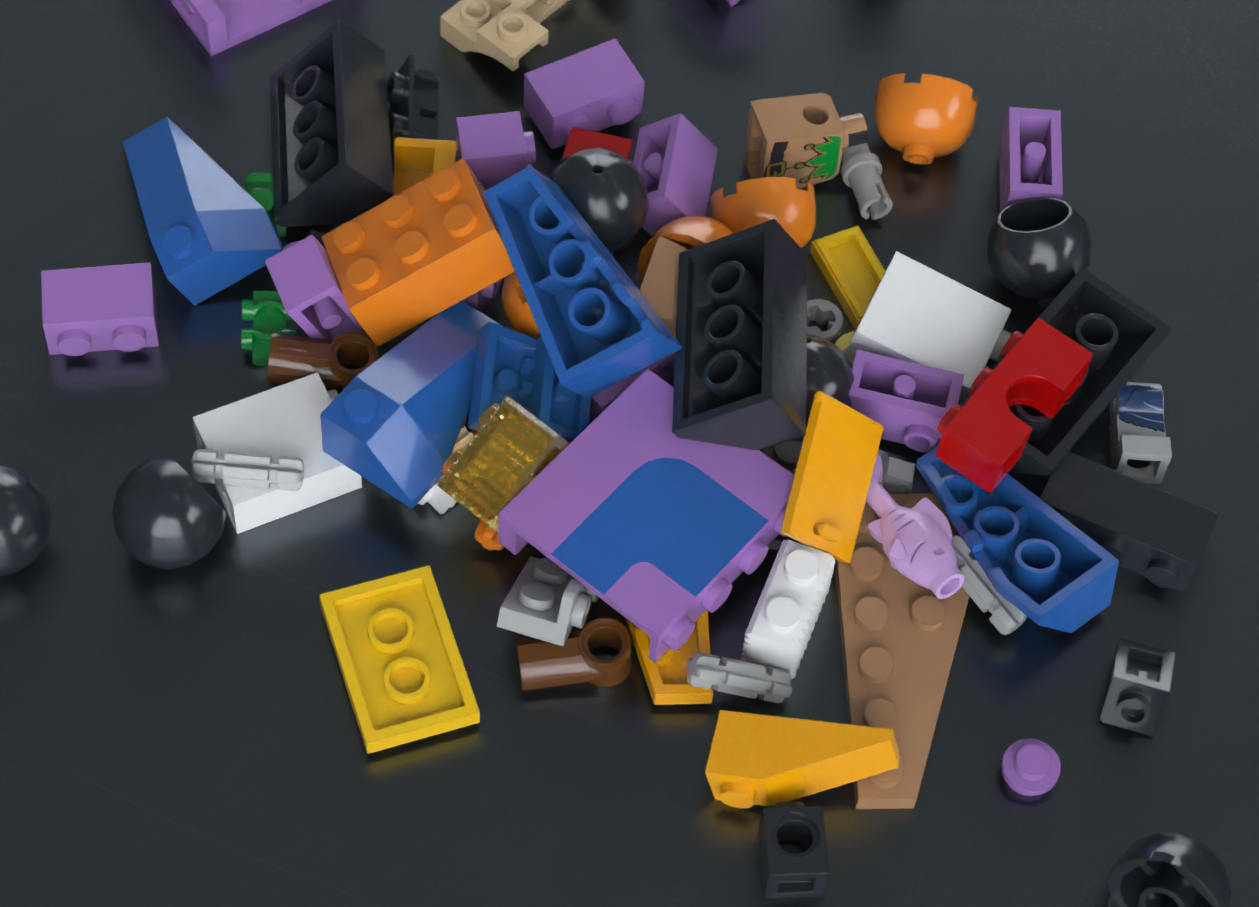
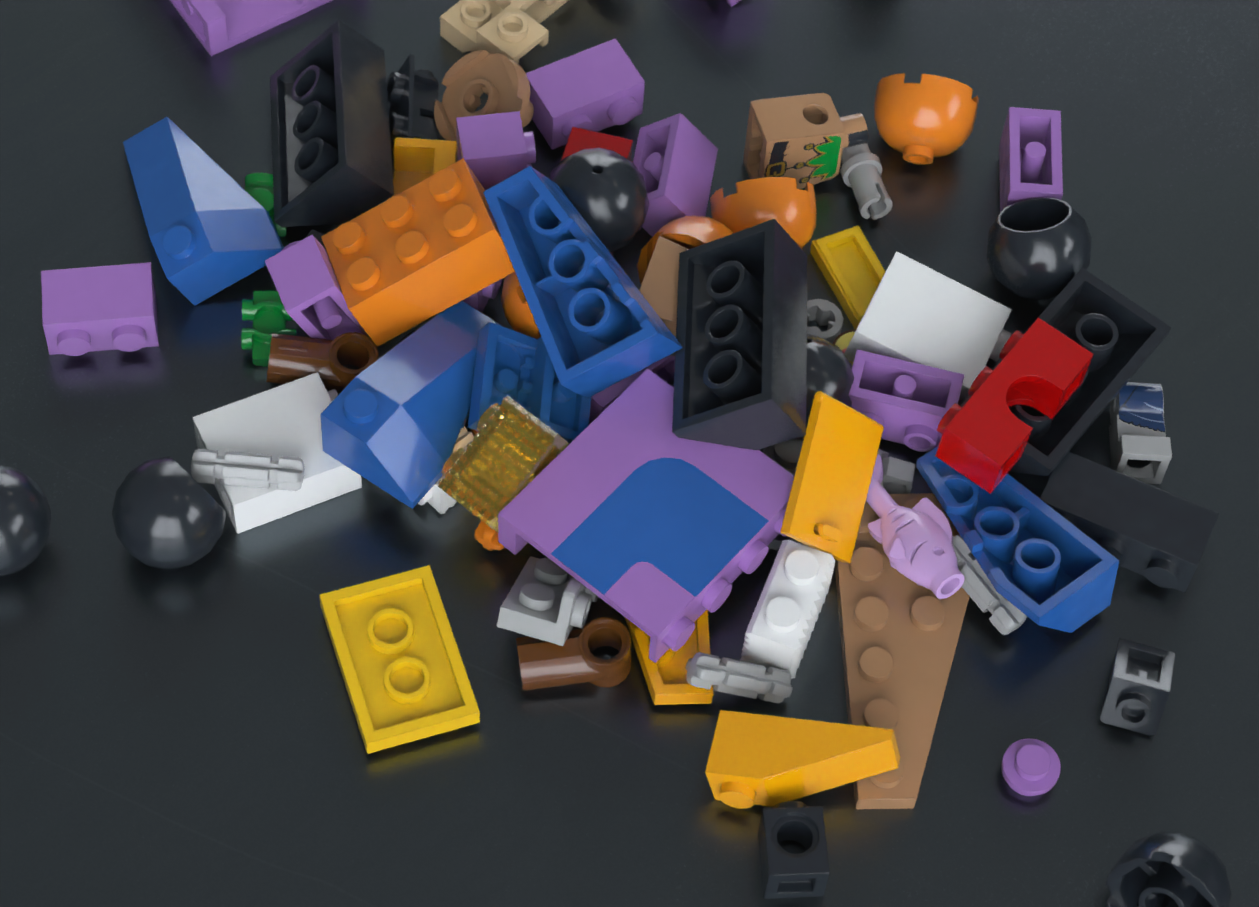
none -> medium nougat plate [434,50,534,141]

